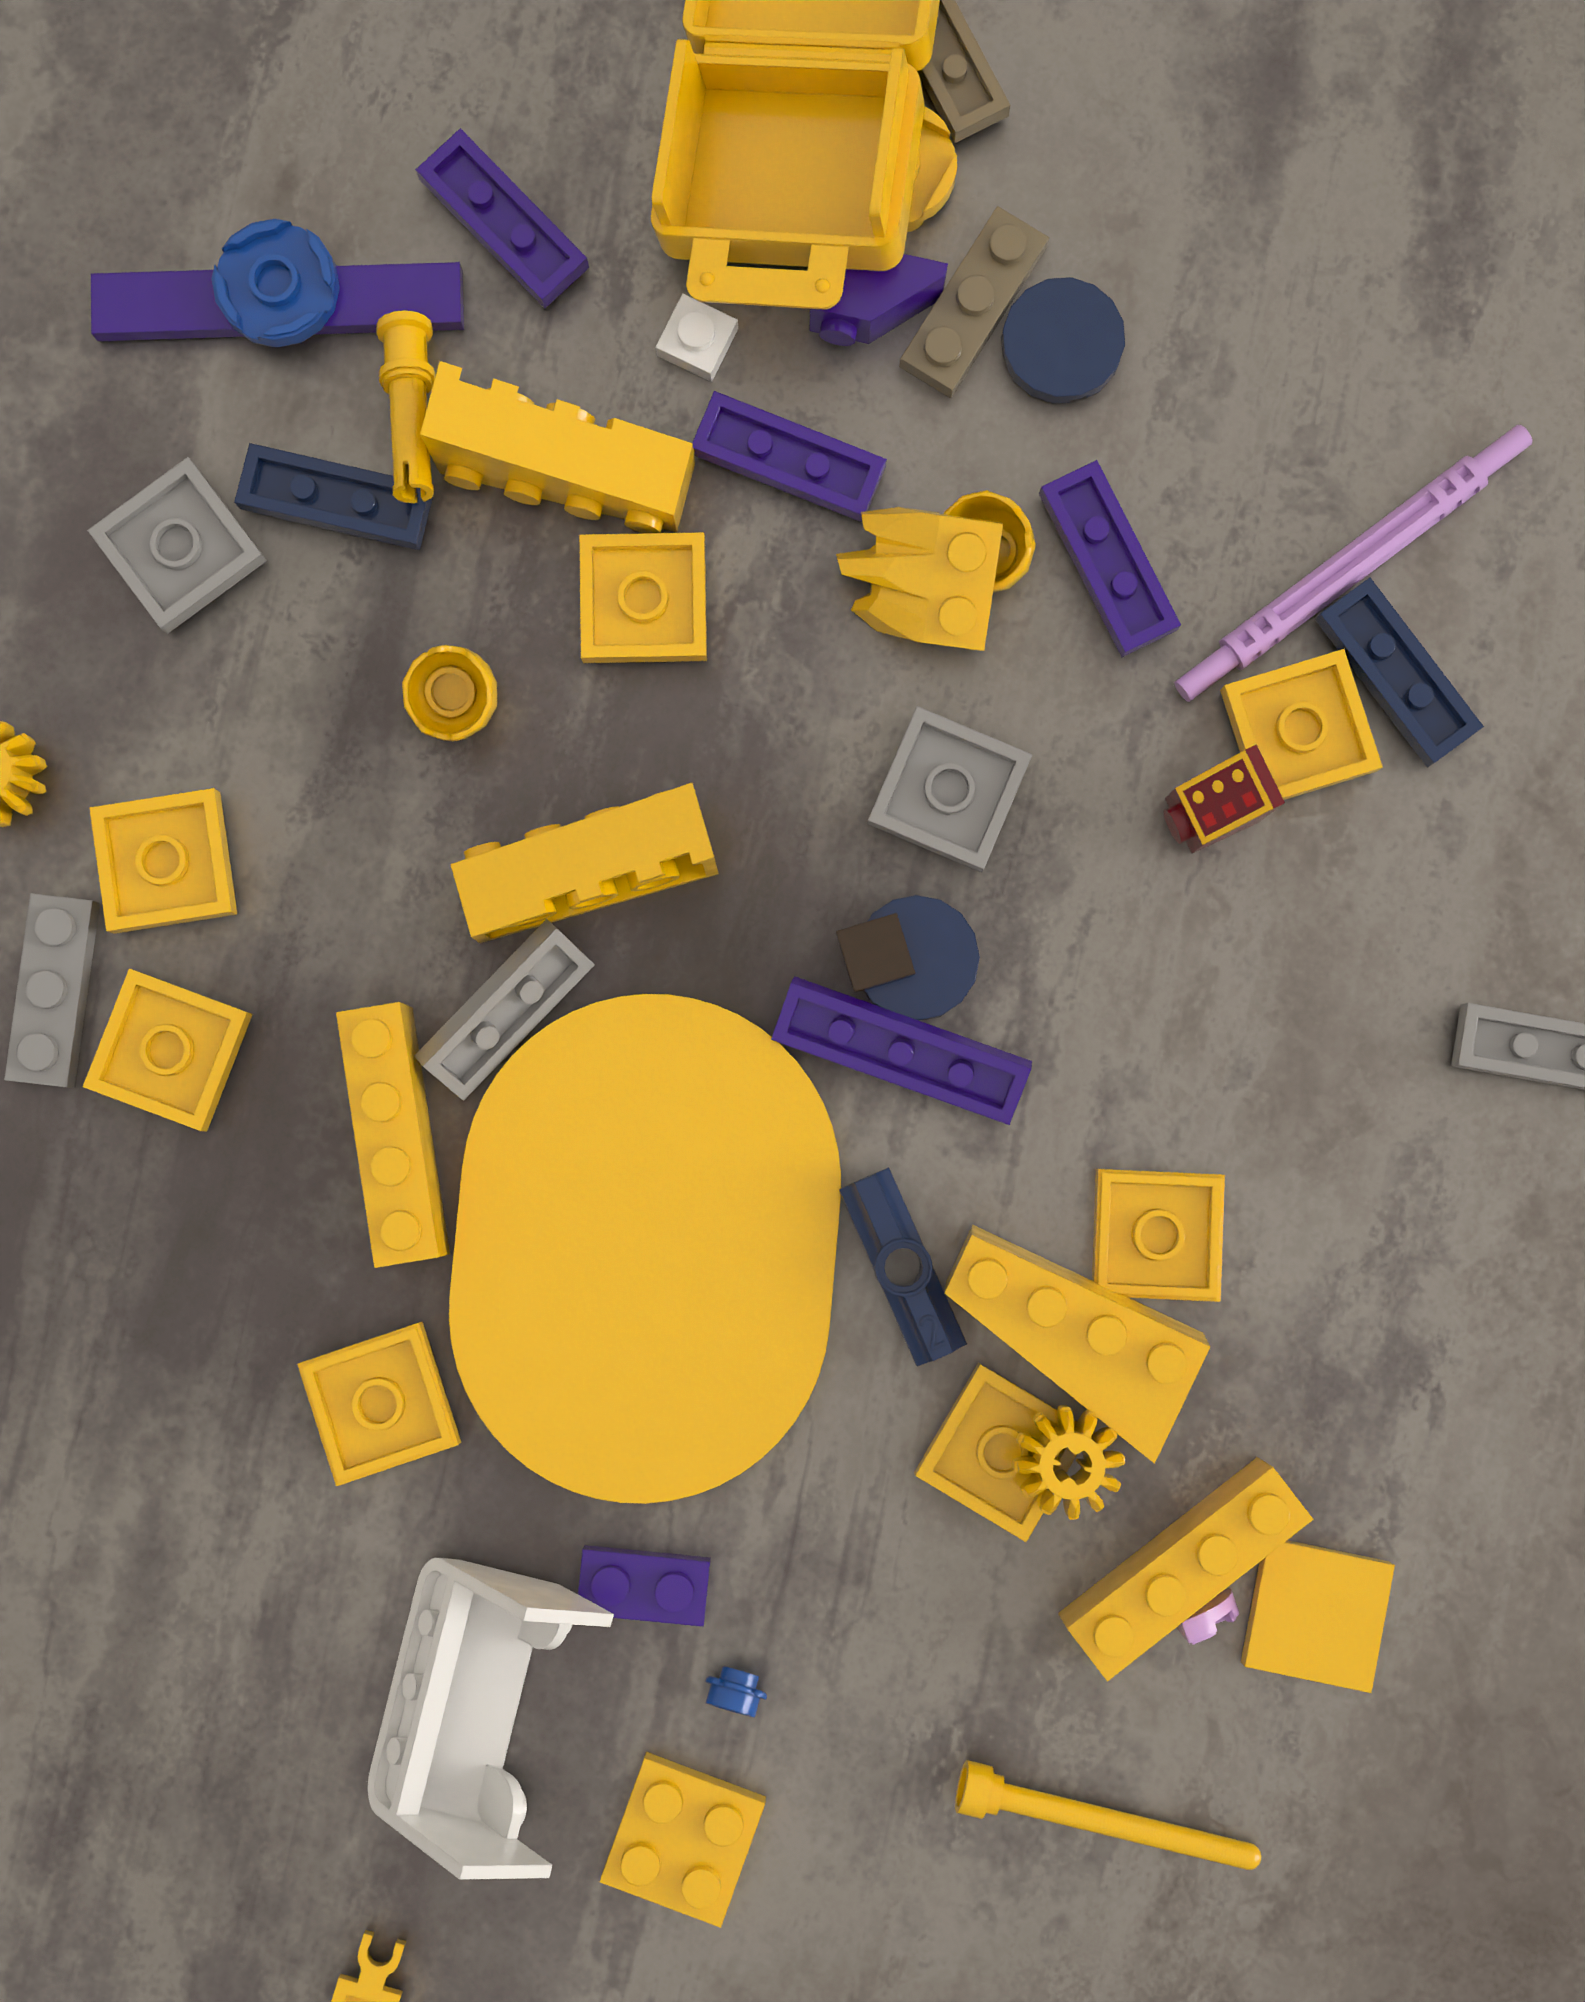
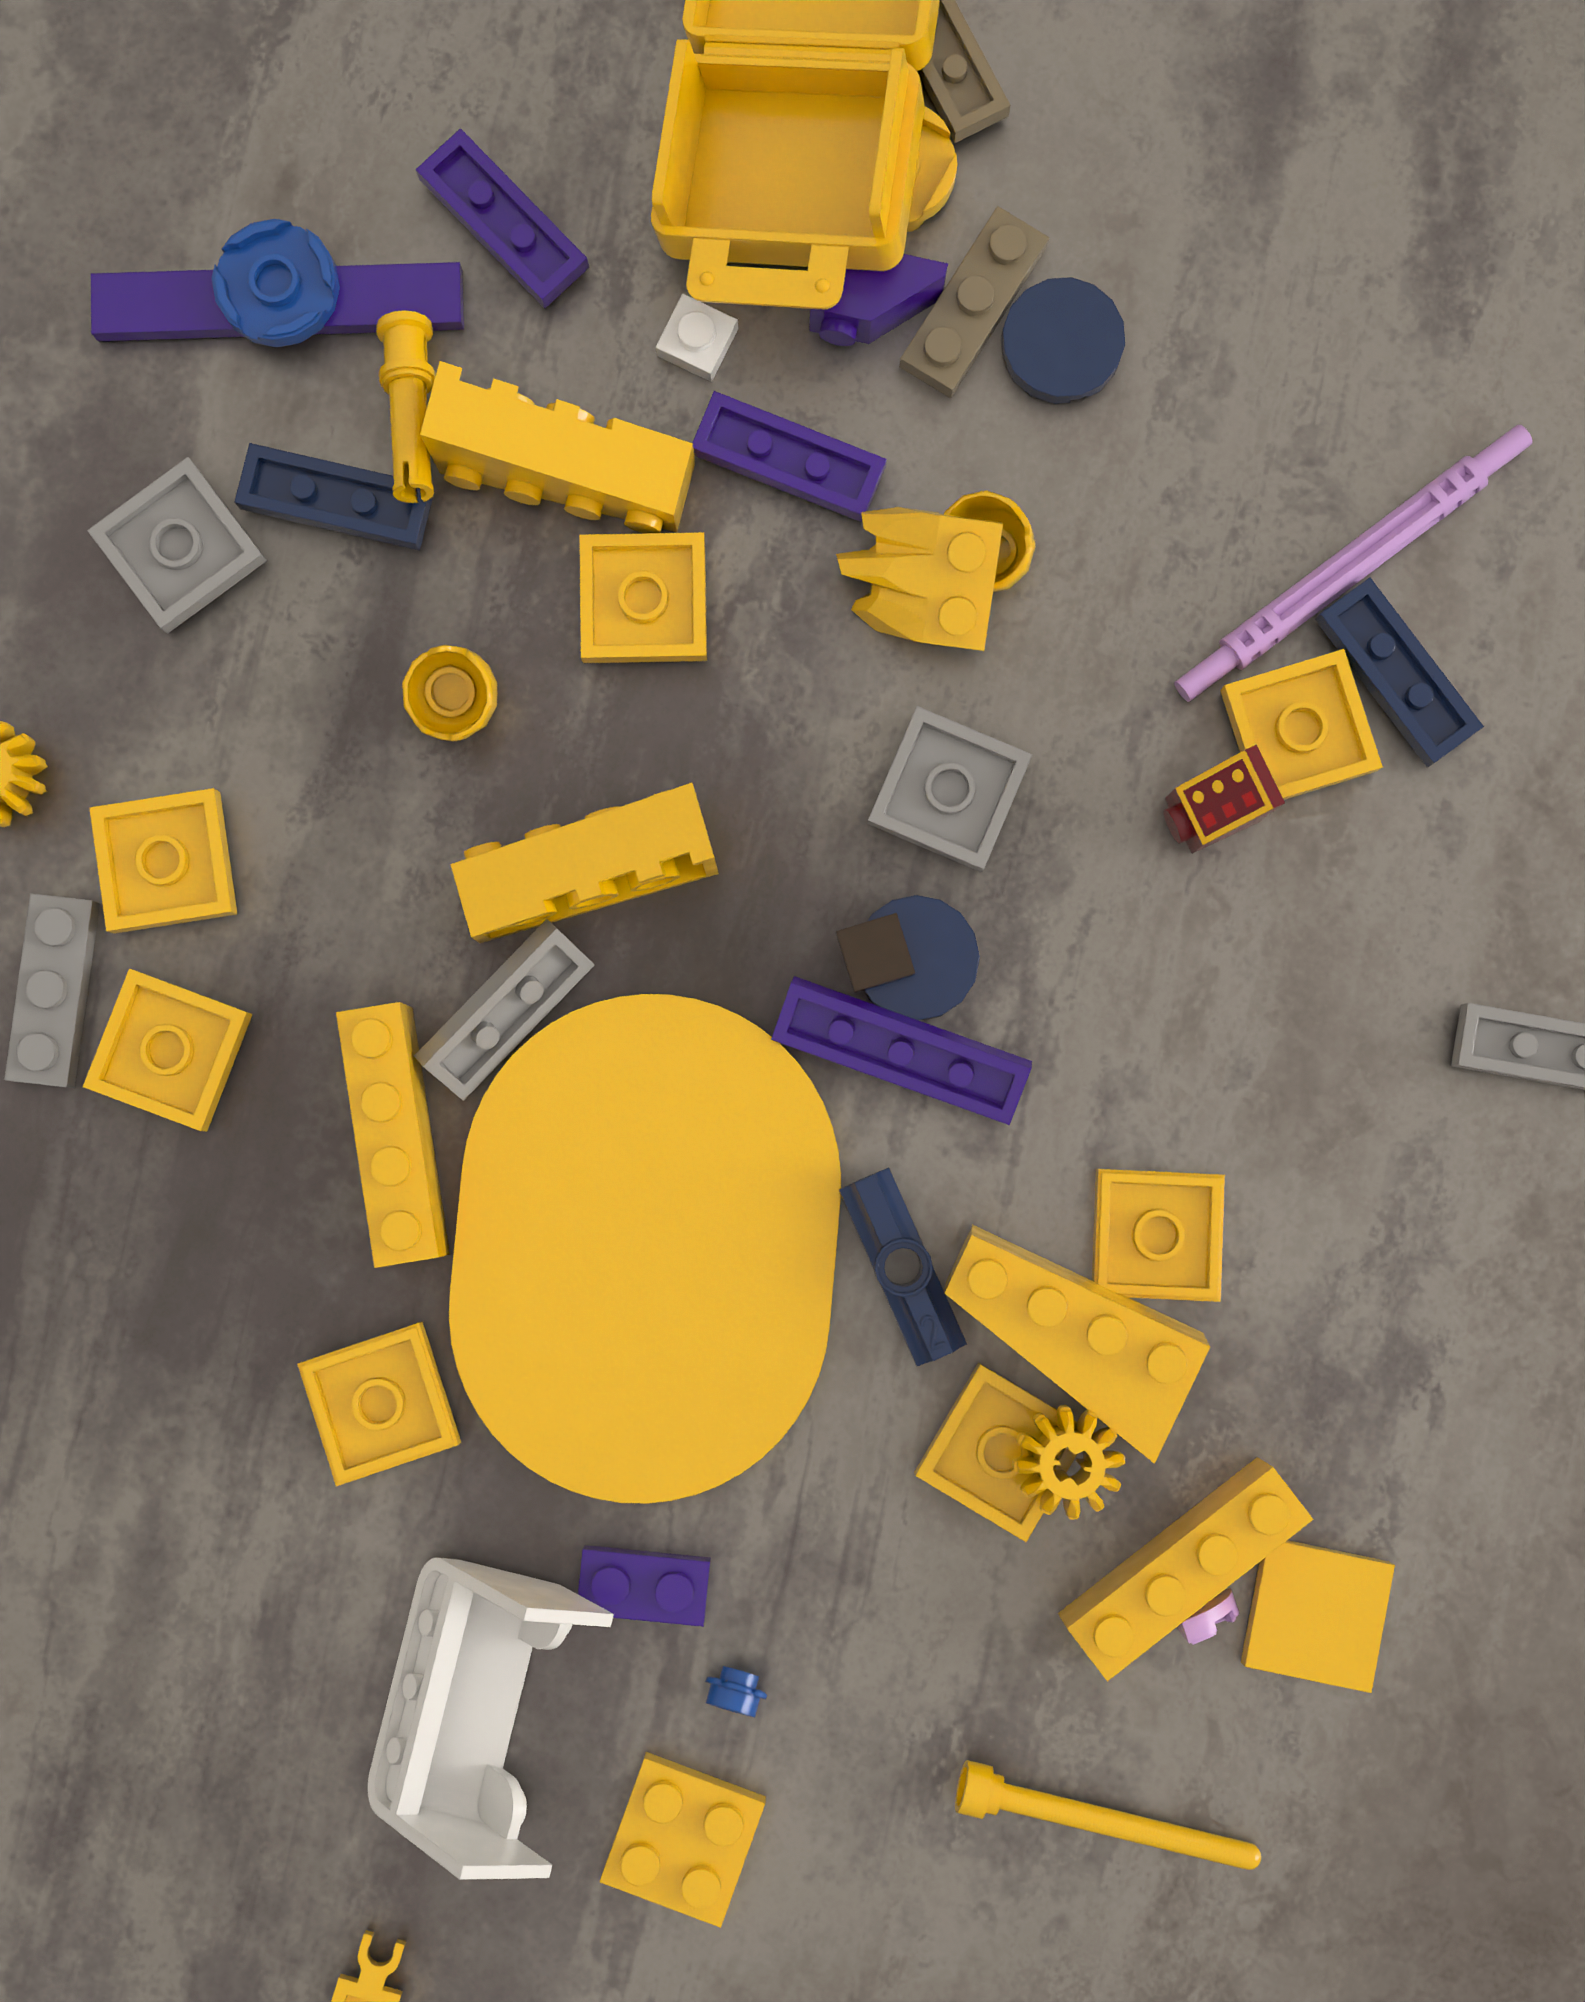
dark purple plate [1039,460,1181,657] -> none

